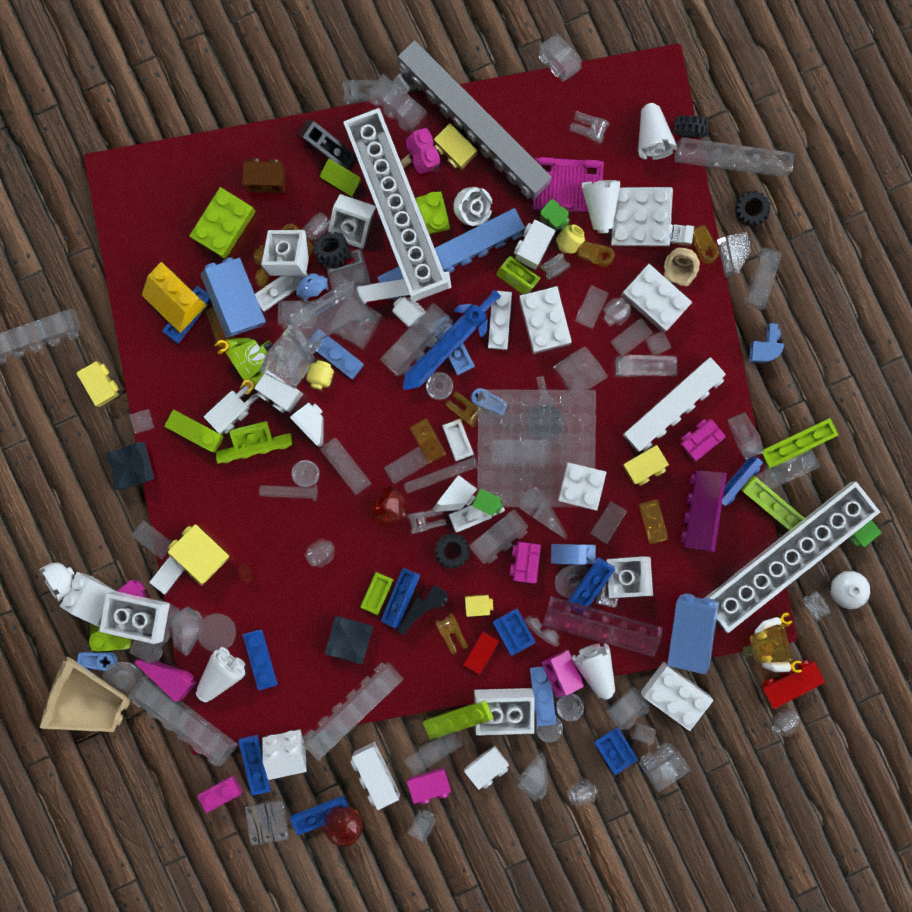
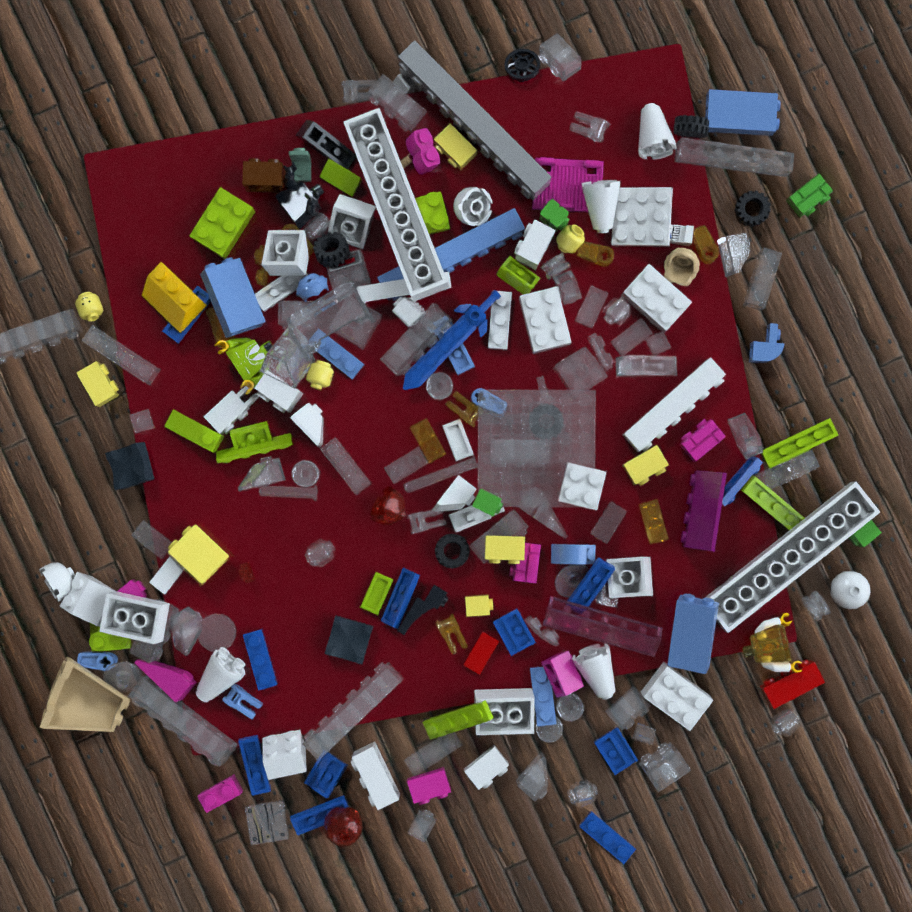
none -> light yellow head [75,292,103,322]
none -> clear brick [82,325,161,385]
none -> medium blue piece [222,684,263,719]
none -> clear slope [238,456,286,491]
none -> black torso [275,162,324,230]
none -> sand green bracket [289,148,311,182]
none -> blue plate [304,750,348,798]
none -> light yellow brick [485,535,525,564]
none -> black wheel [504,49,540,82]
none -> clear brick [553,270,582,305]
none -> blue plate [579,811,636,864]
none -> clear plate [588,333,614,372]
none -> medium blue brick [705,89,781,136]
none -> bright green brick [786,174,833,217]

